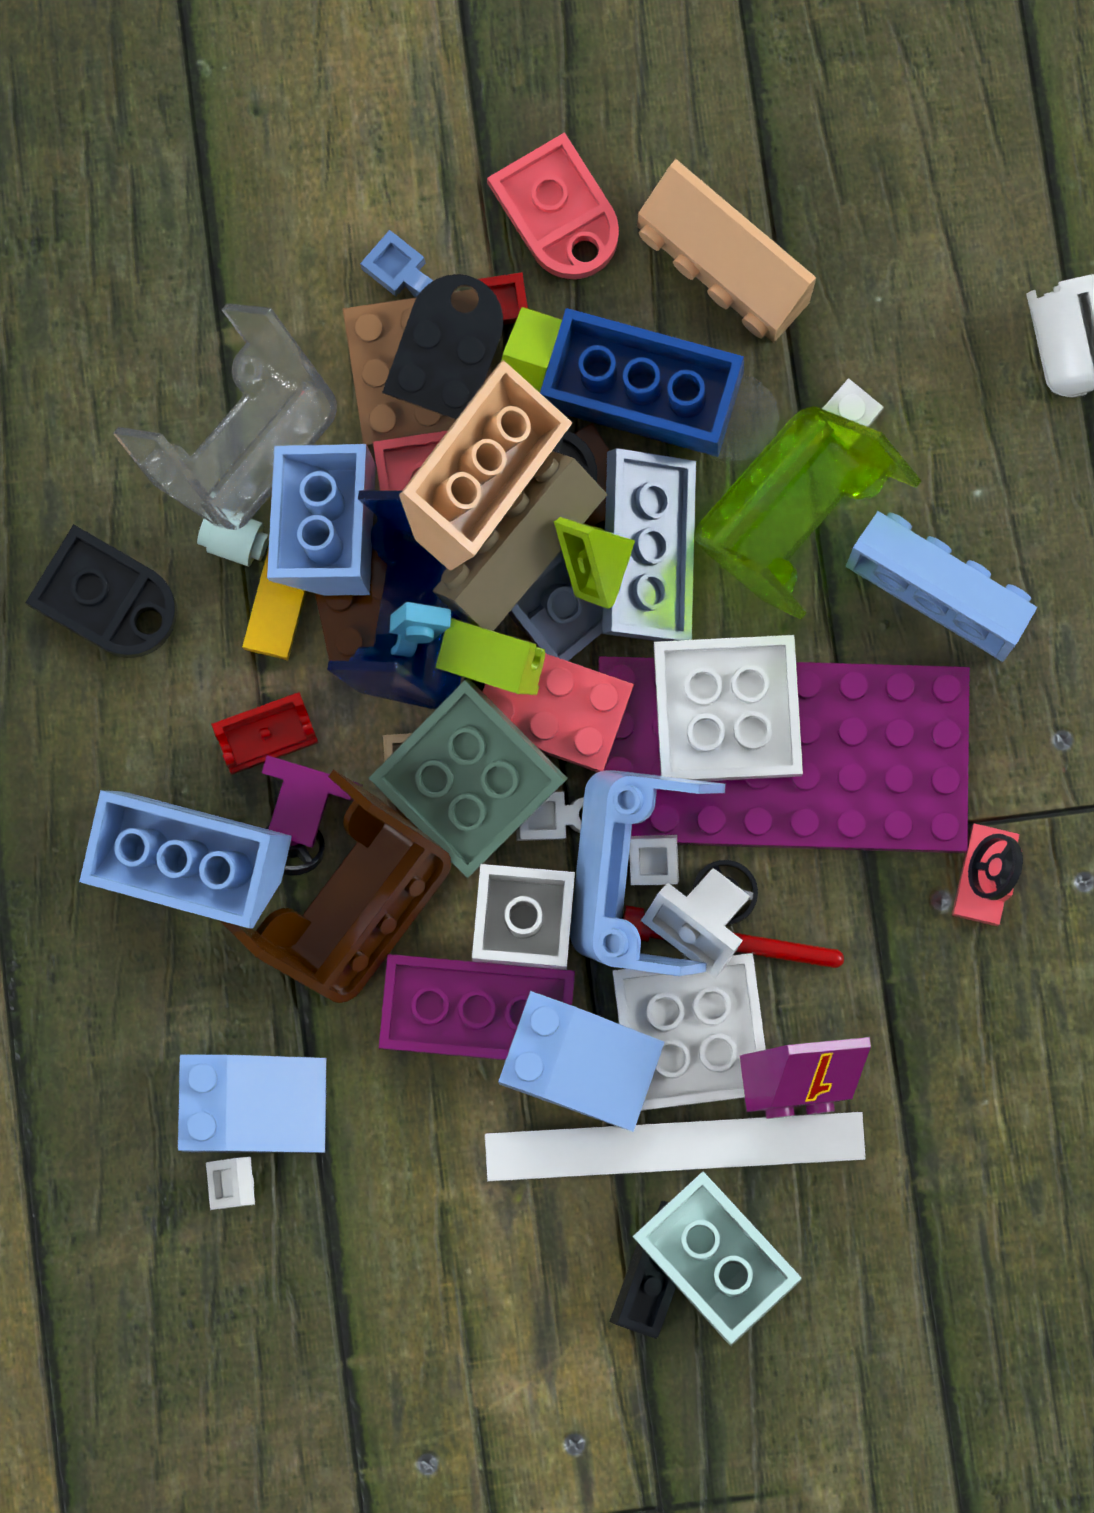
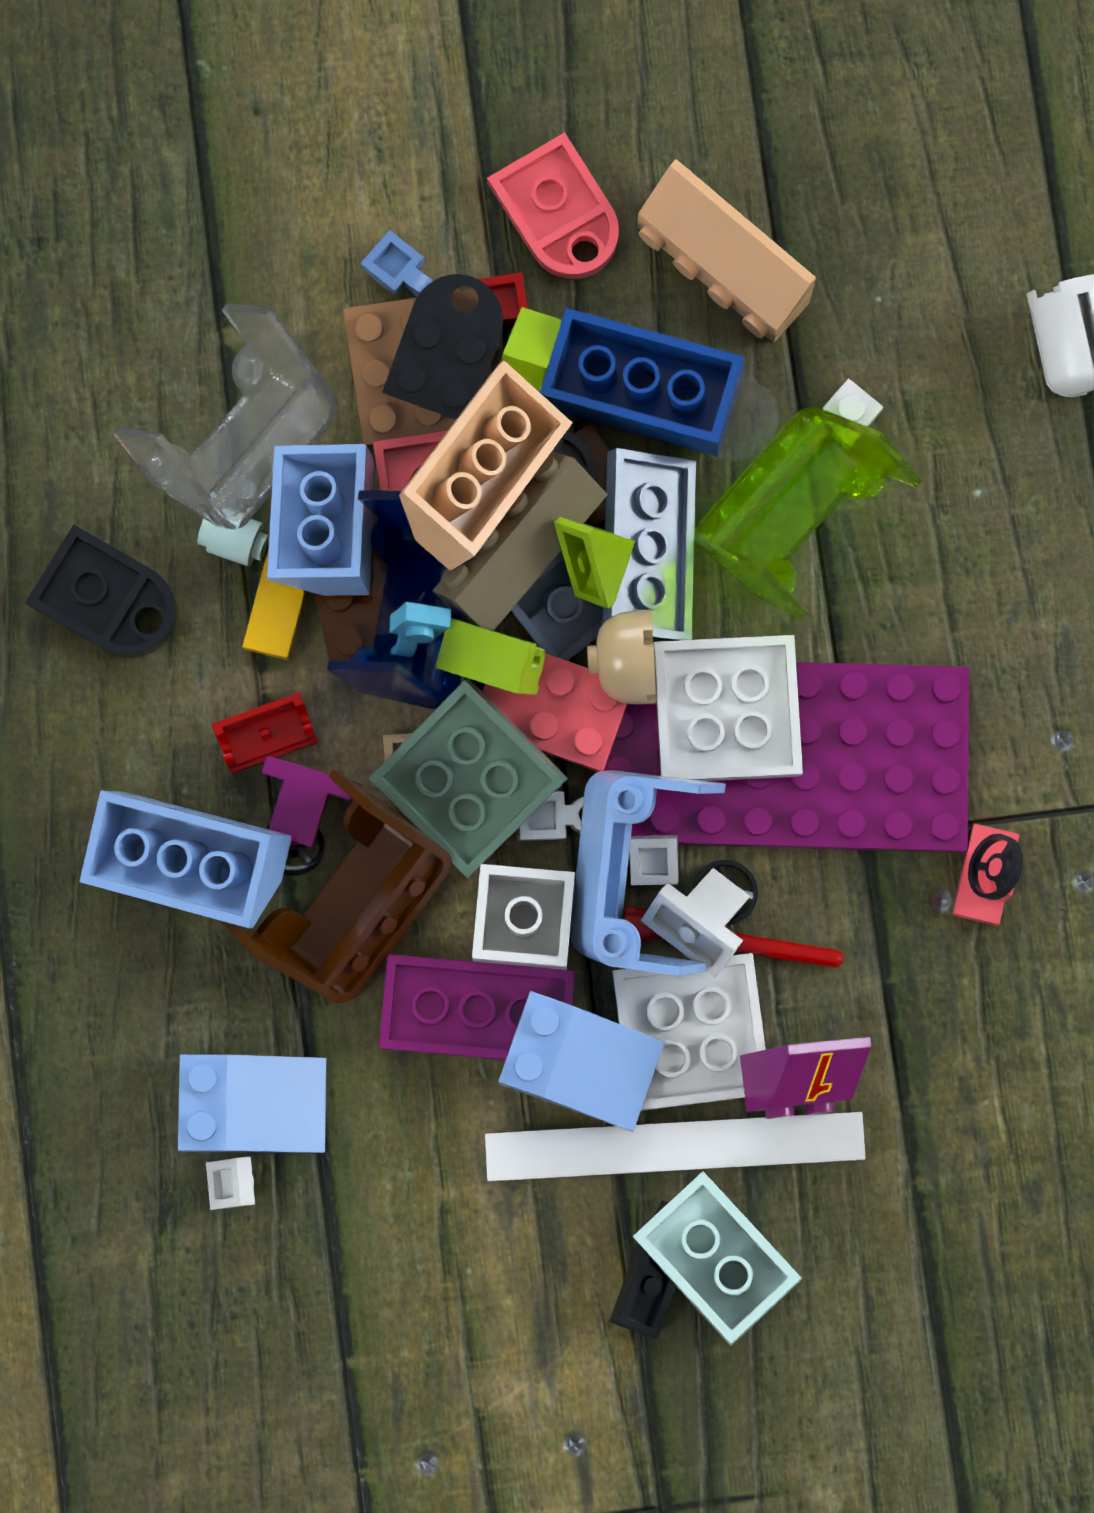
light blue slope [845,511,1037,662] -> none
none -> tan cylinder [587,609,657,705]

